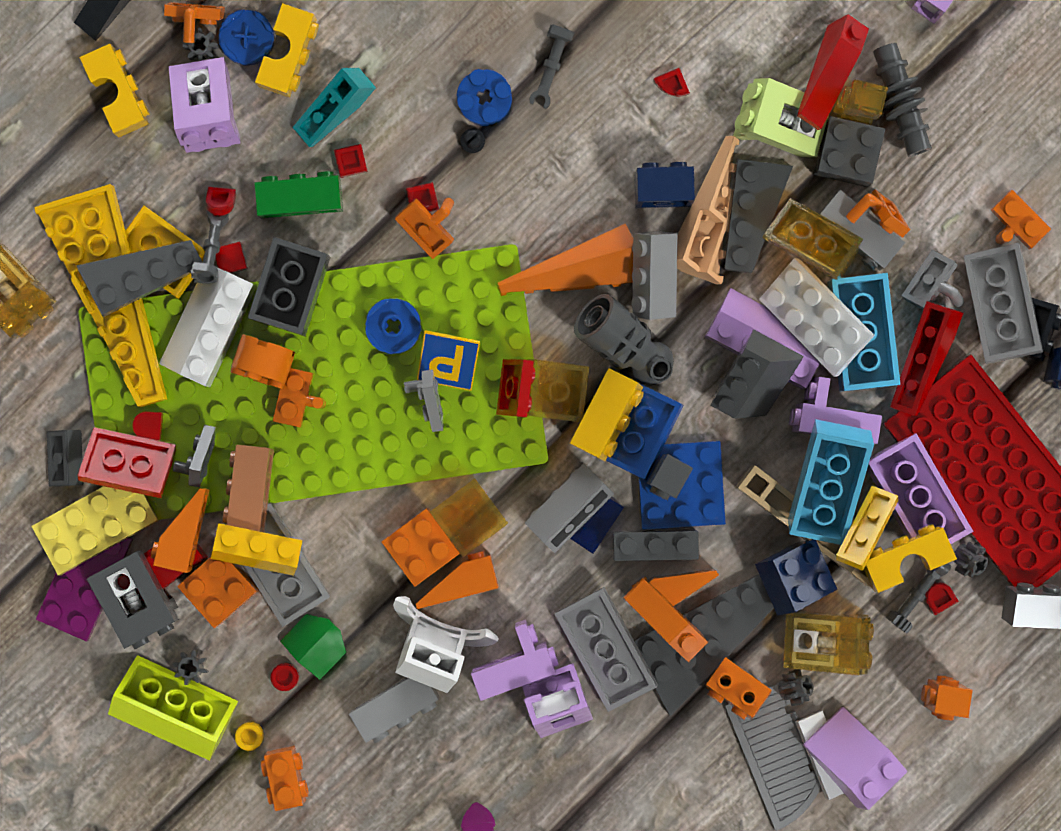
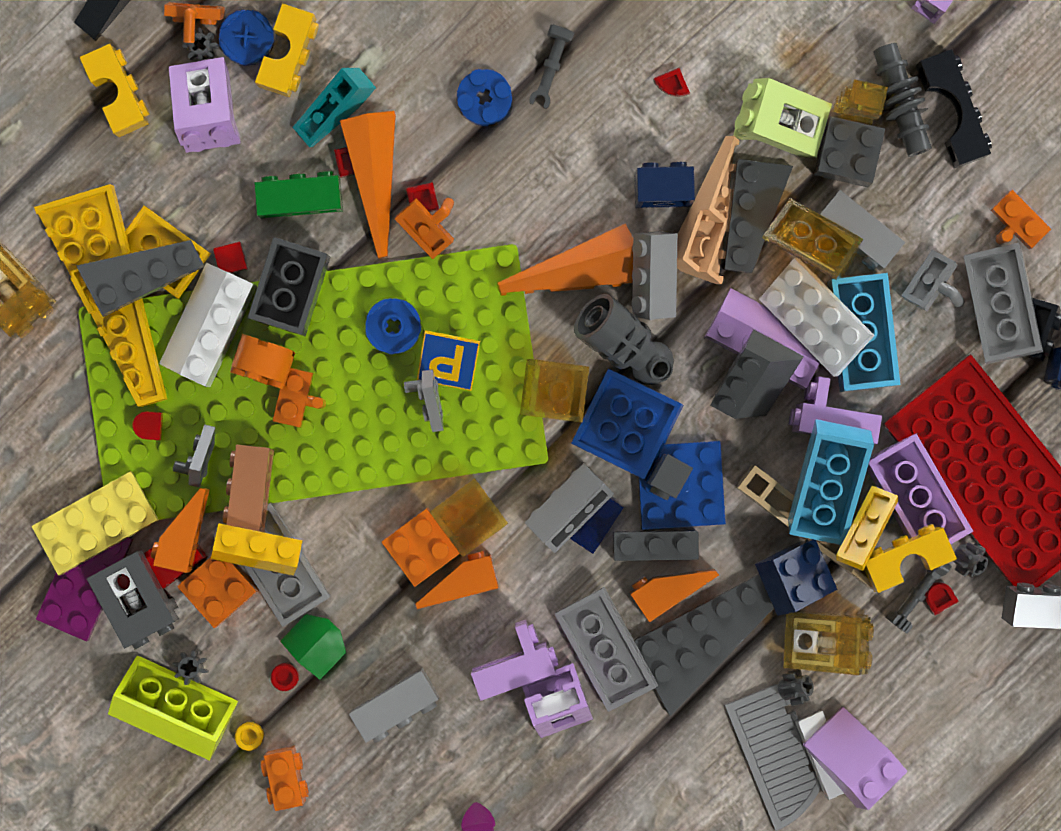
dark grey slope [47,430,84,487] -> none
plate [77,427,176,498] -> none
dark grey piece [191,210,229,284] -> none
red tile [206,187,236,216] -> none
white piece [393,596,499,693] -> none
black piece [460,128,485,153] -> none
red plate [496,359,535,418] -> none
yellow brick [570,368,643,461] -> none
orange slope [623,578,708,662] -> none
orange brick [706,657,772,720] -> none
red slope [797,14,869,130] -> none
orange plate [846,189,910,238] -> none
red slope [890,301,963,416] -> none
orange brick [921,675,973,721] -> none
none -> orange wedge [340,111,396,259]
none -> black arch [916,49,992,169]

